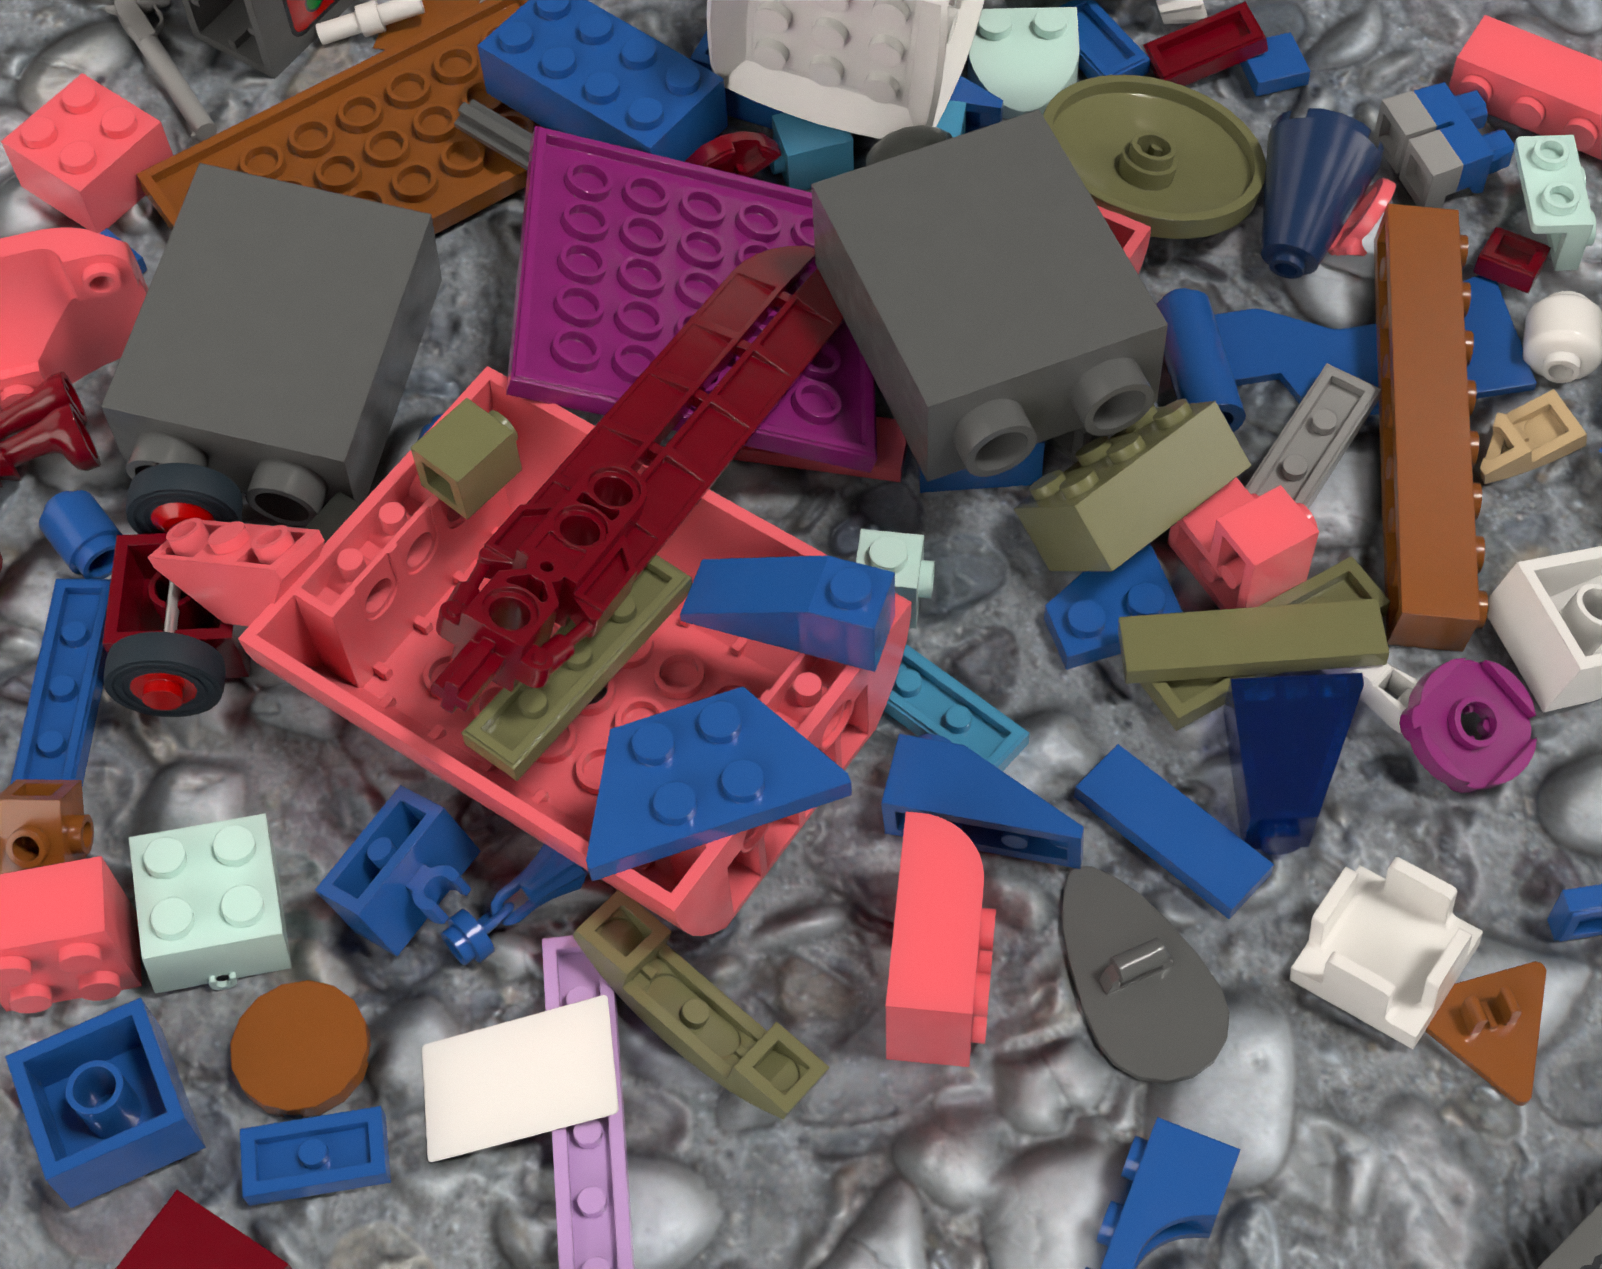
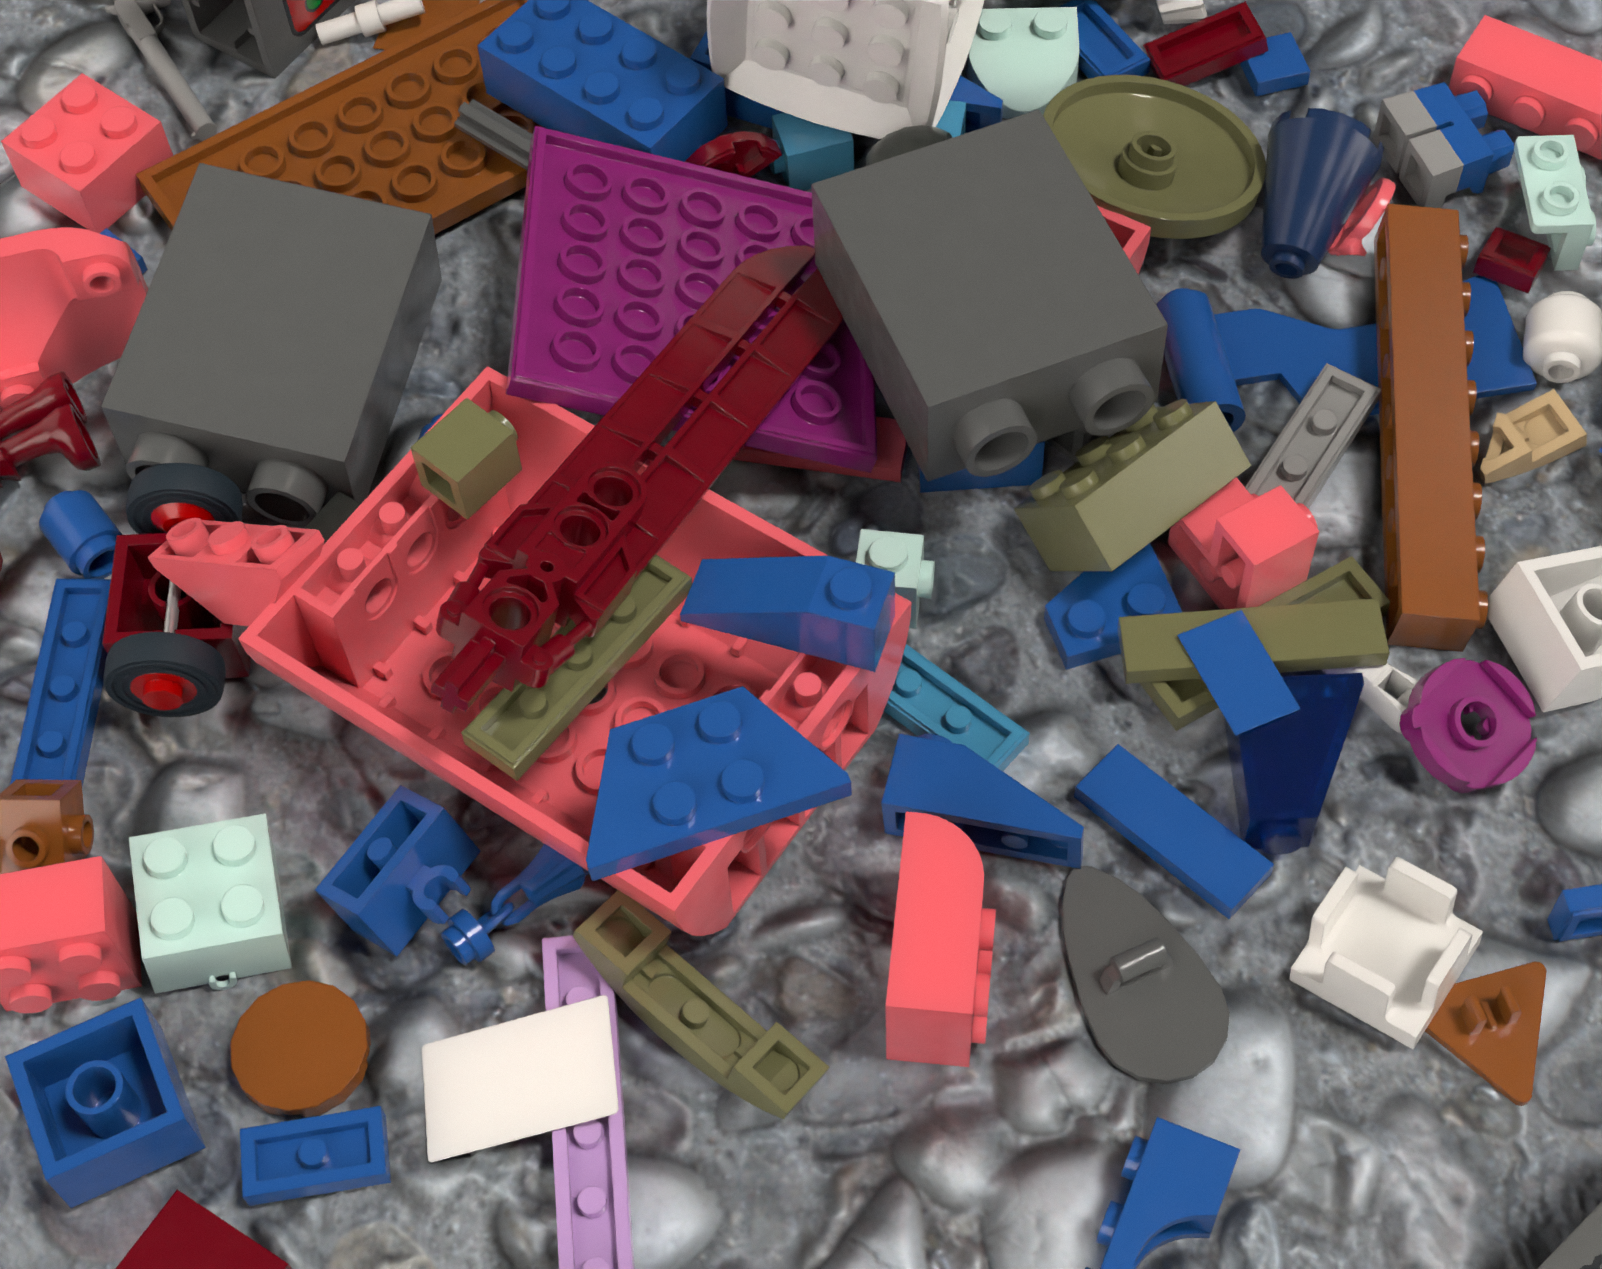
none -> blue sticker [1177,610,1301,736]

